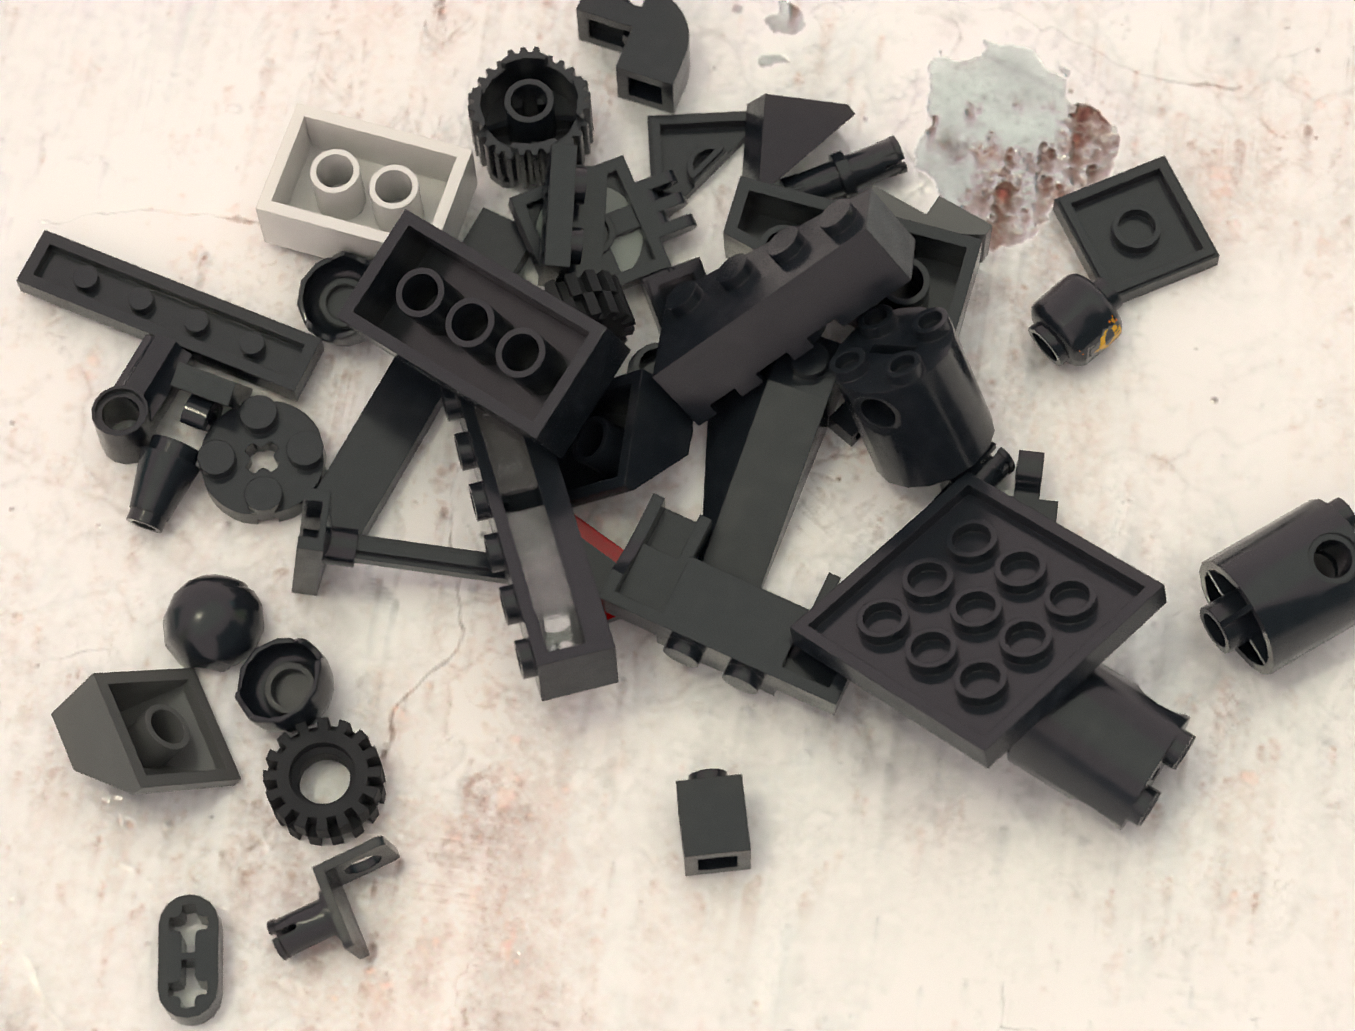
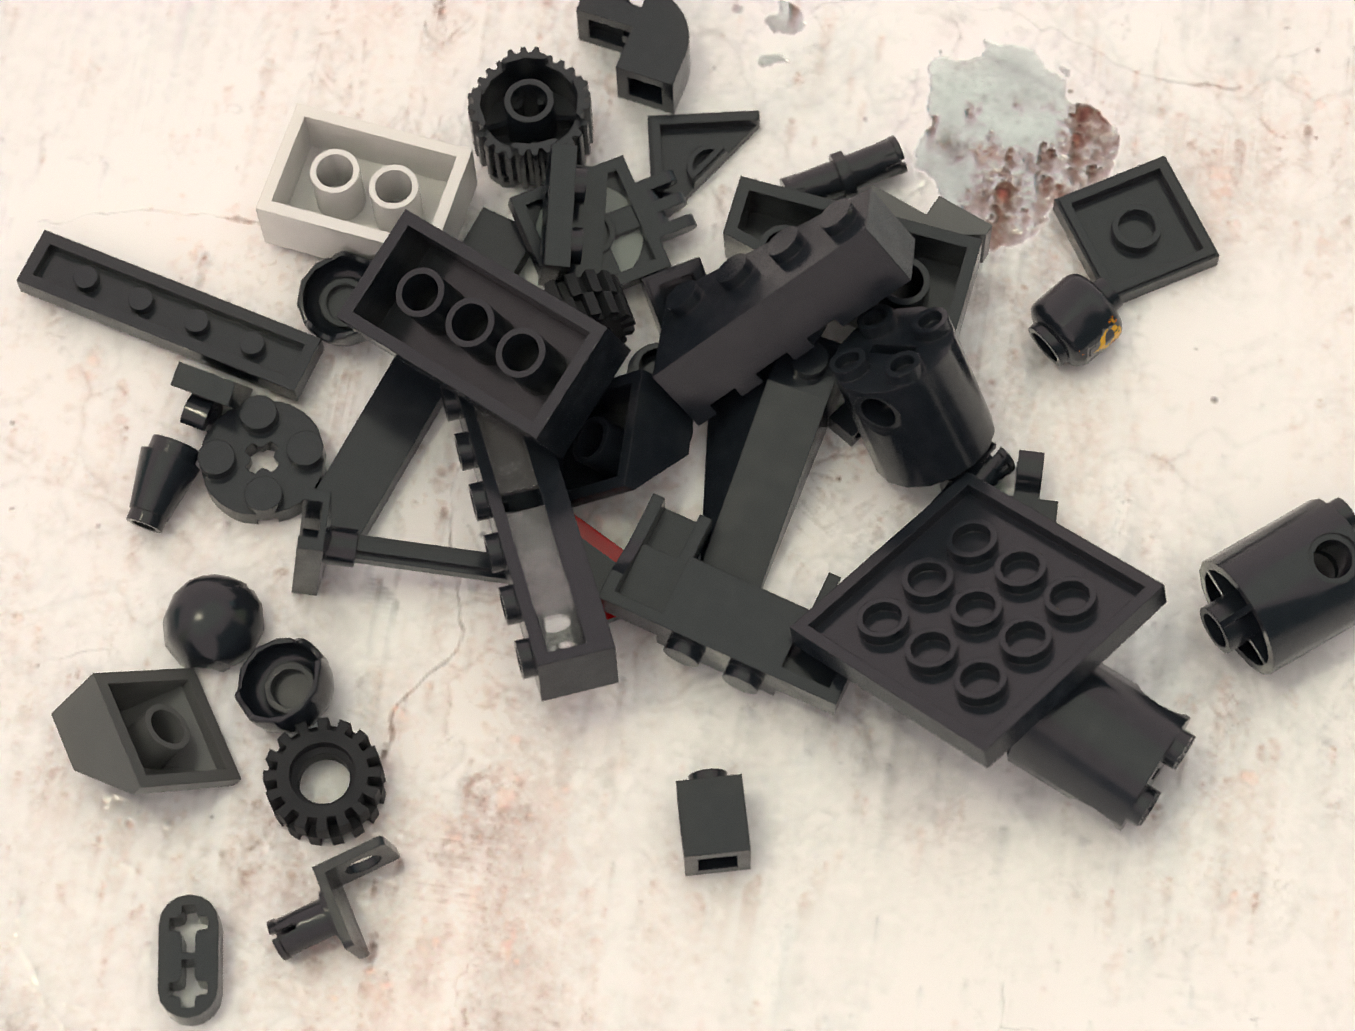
black piece [91,333,195,464] -> none
black slope [742,94,855,184] -> none

